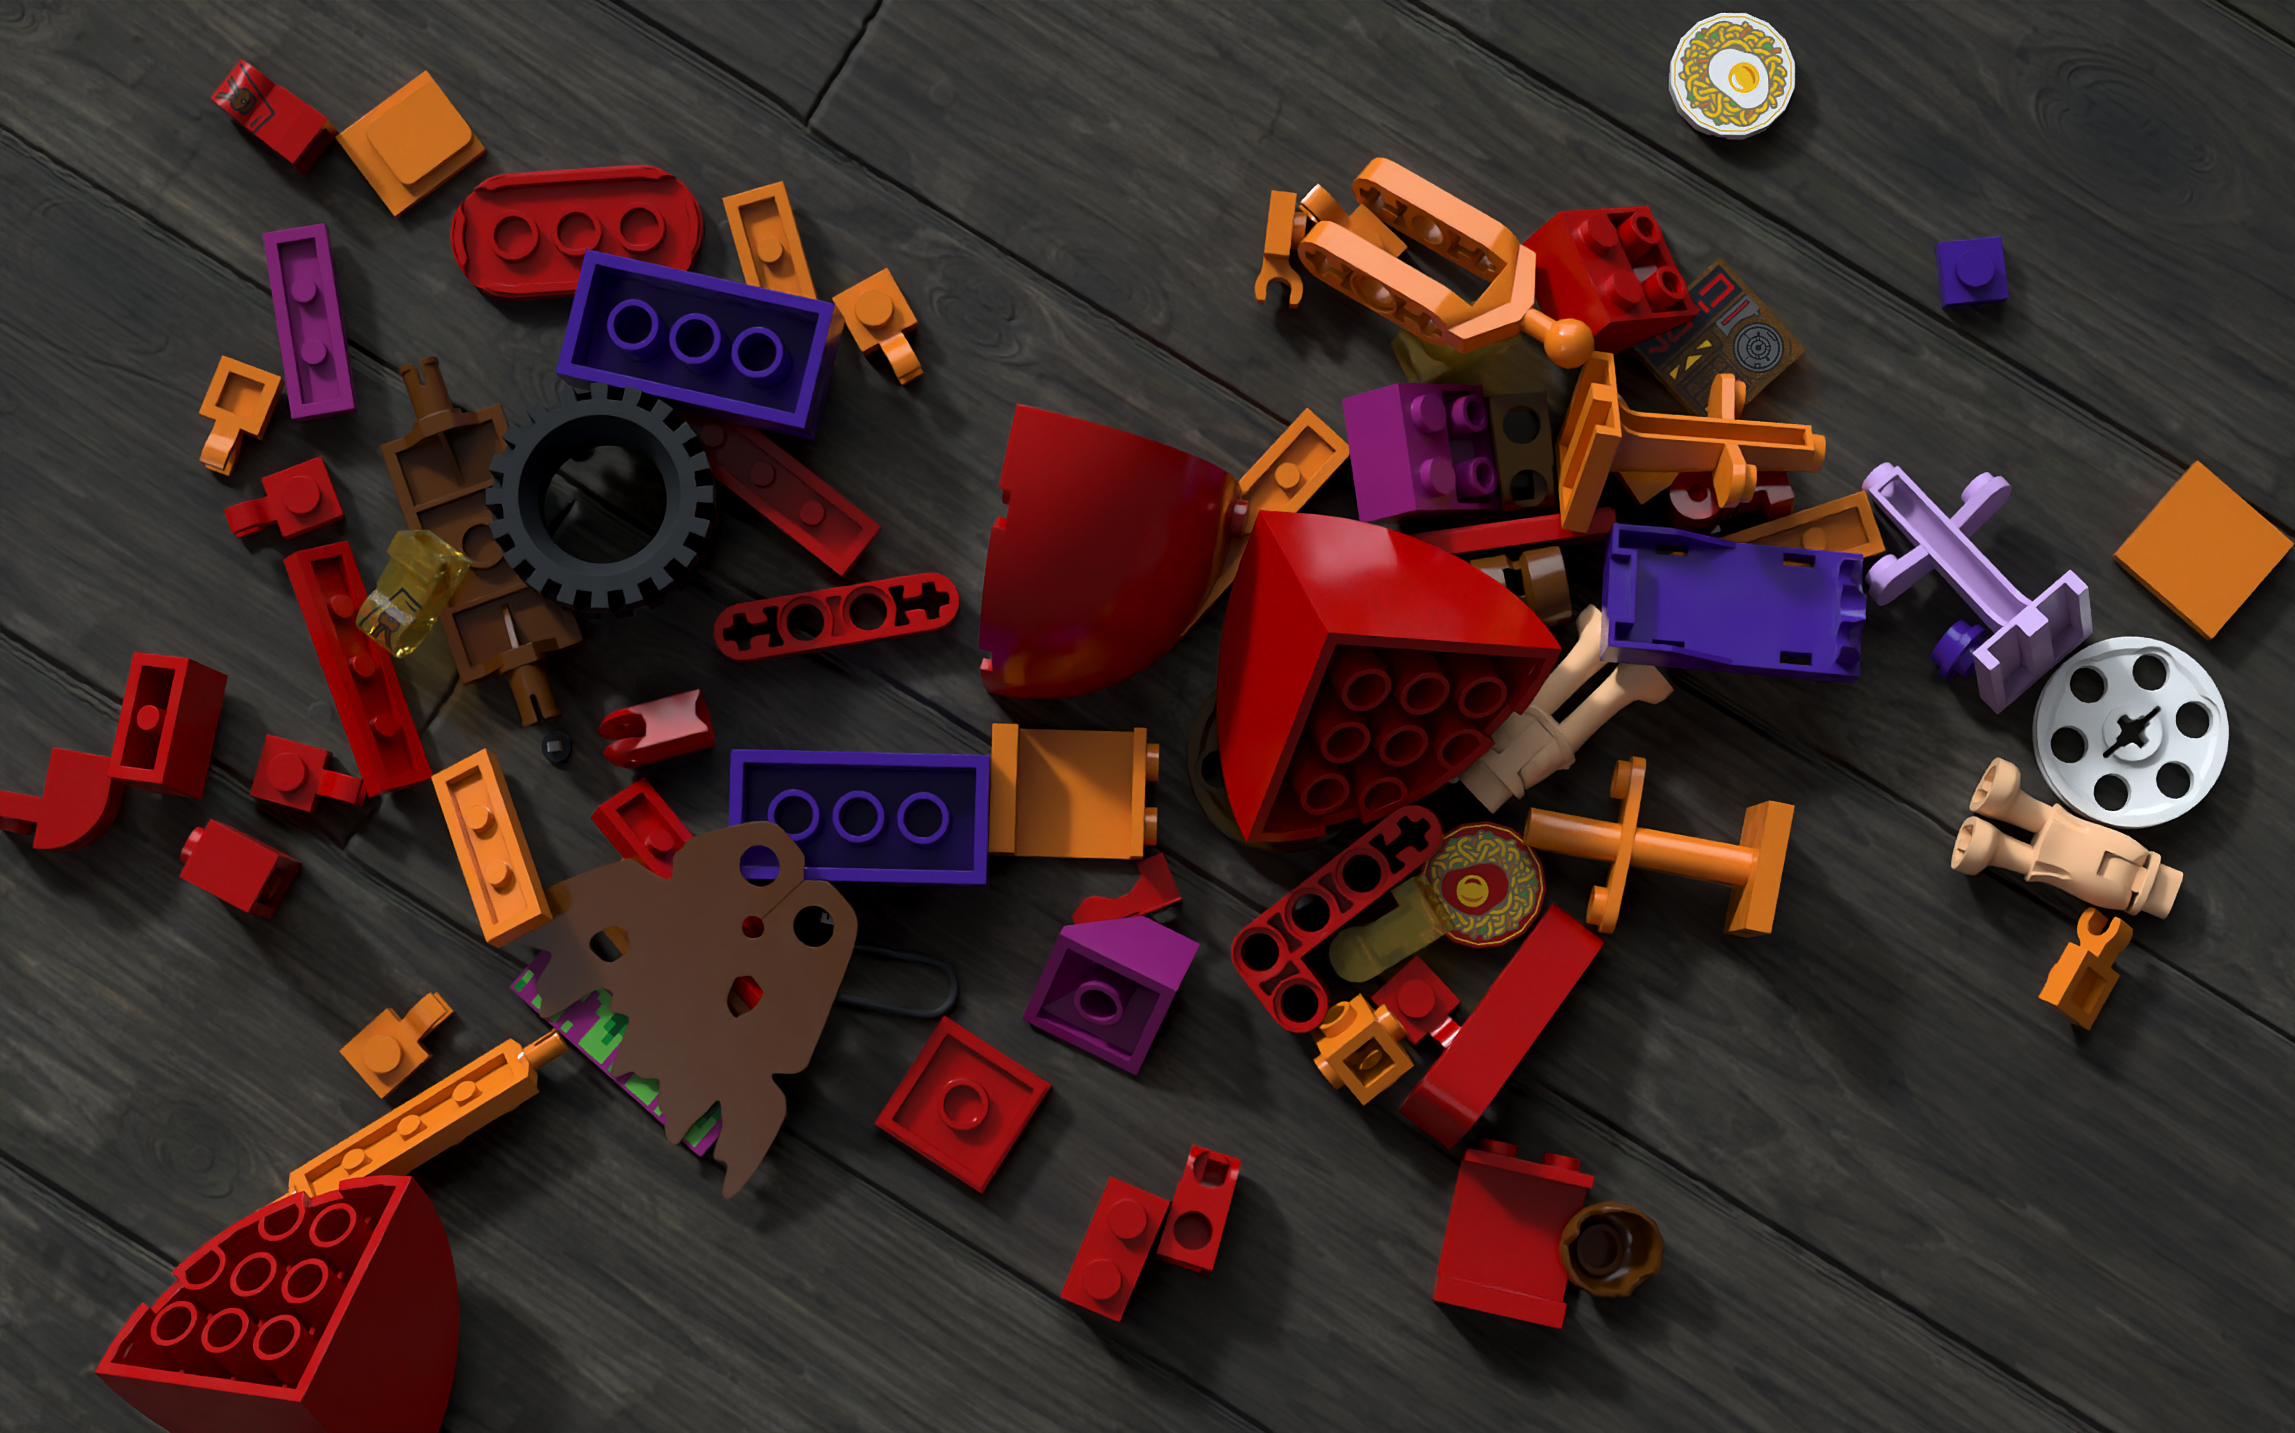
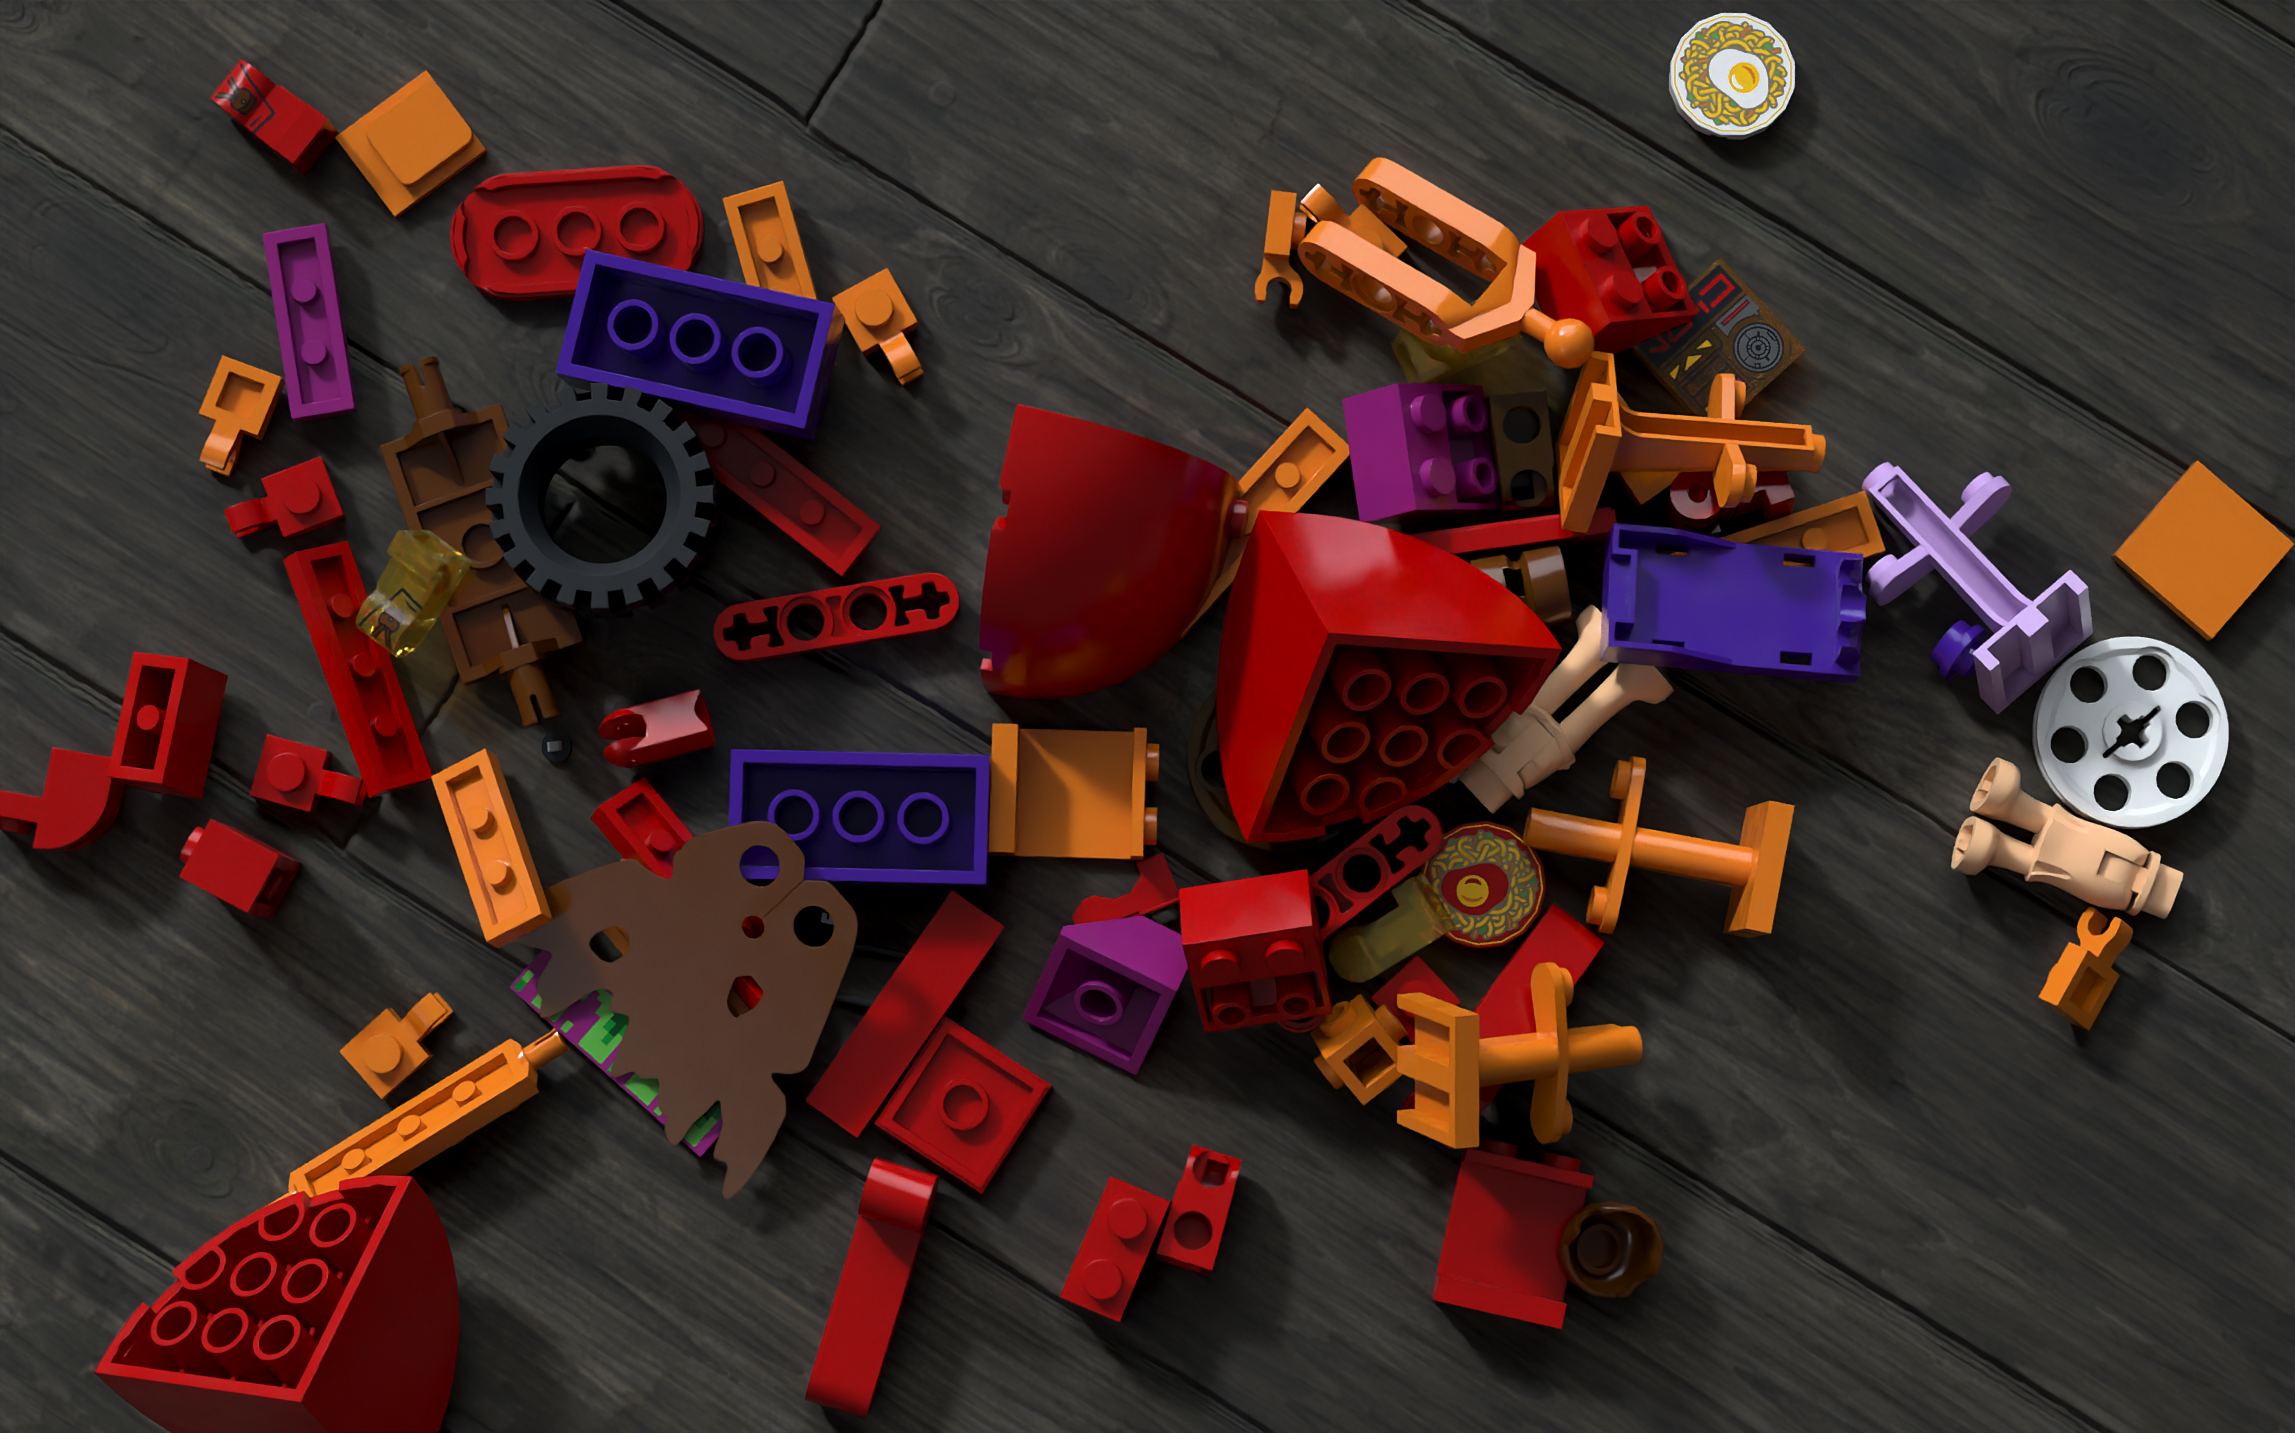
dark purple plate [1934,236,2009,309] -> none
none -> red tile [805,890,1006,1138]
none -> red beam [805,1158,940,1419]
none -> red slope [1179,869,1333,1033]
none -> orange piece [1397,962,1643,1149]

